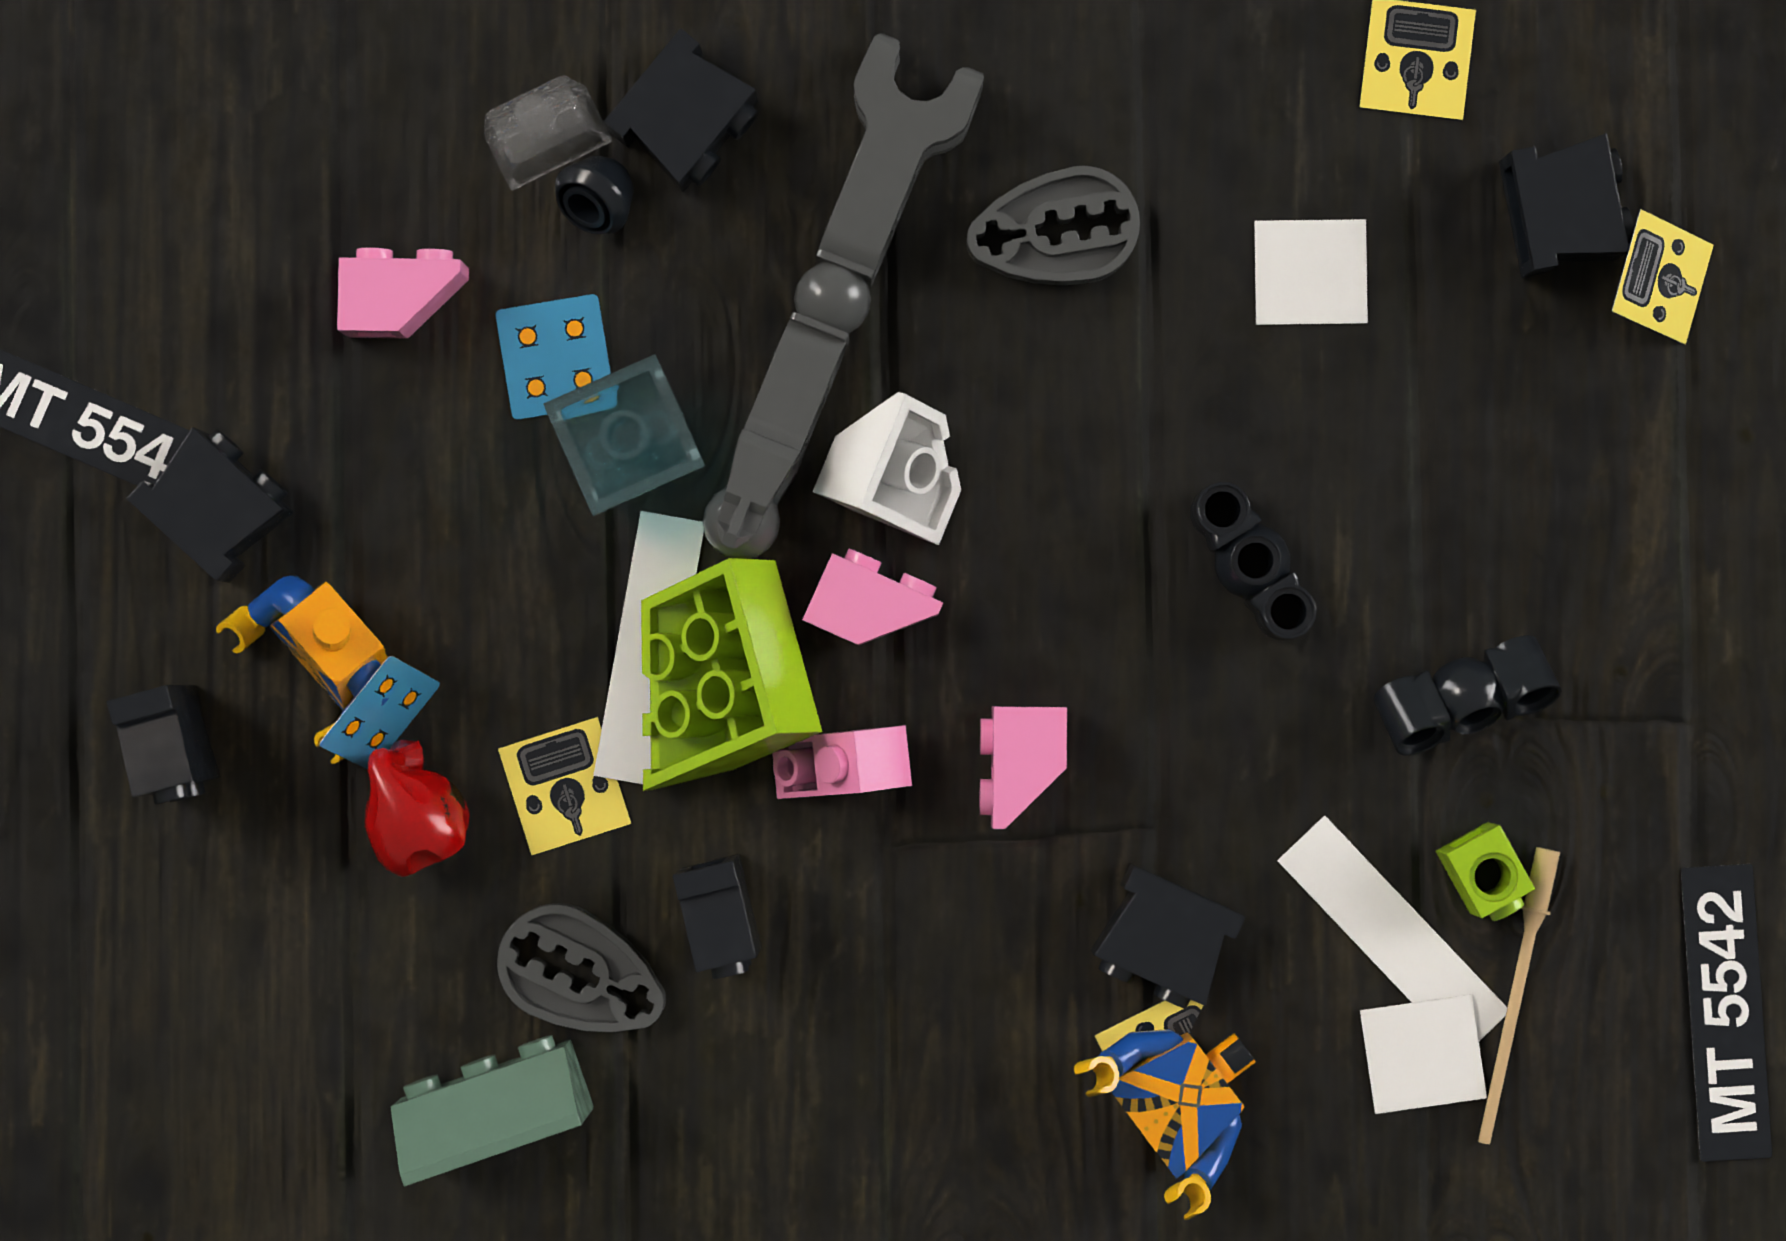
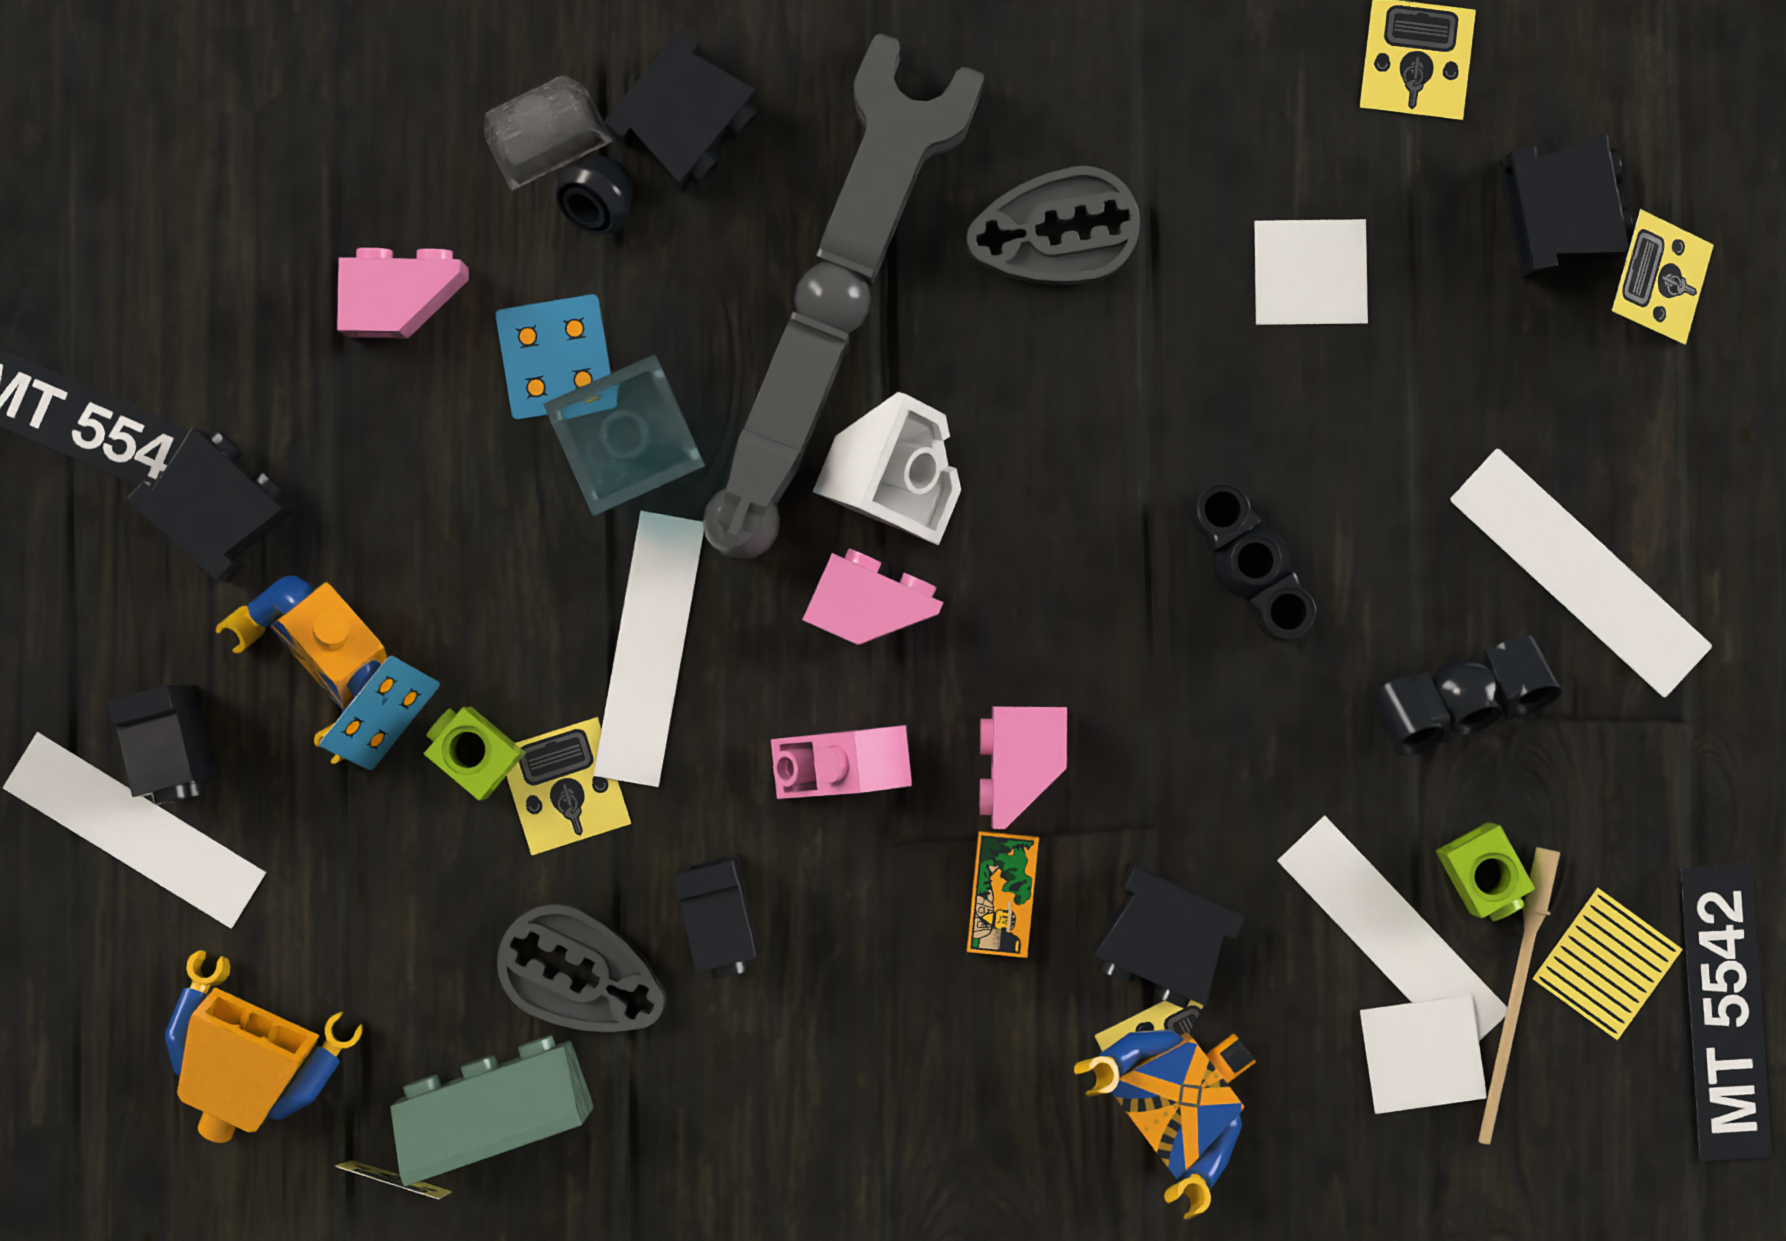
red piece [365,740,470,877] -> none
lime wedge [641,558,822,791] -> none
none -> white sticker [3,732,266,929]
none -> light orange torso [165,950,363,1143]
none -> sticker [335,1160,452,1199]
none -> lime brick [424,707,526,801]
none -> tile [967,831,1039,958]
none -> white sticker [1450,449,1712,697]
none -> light yellow sticker [1532,888,1683,1040]

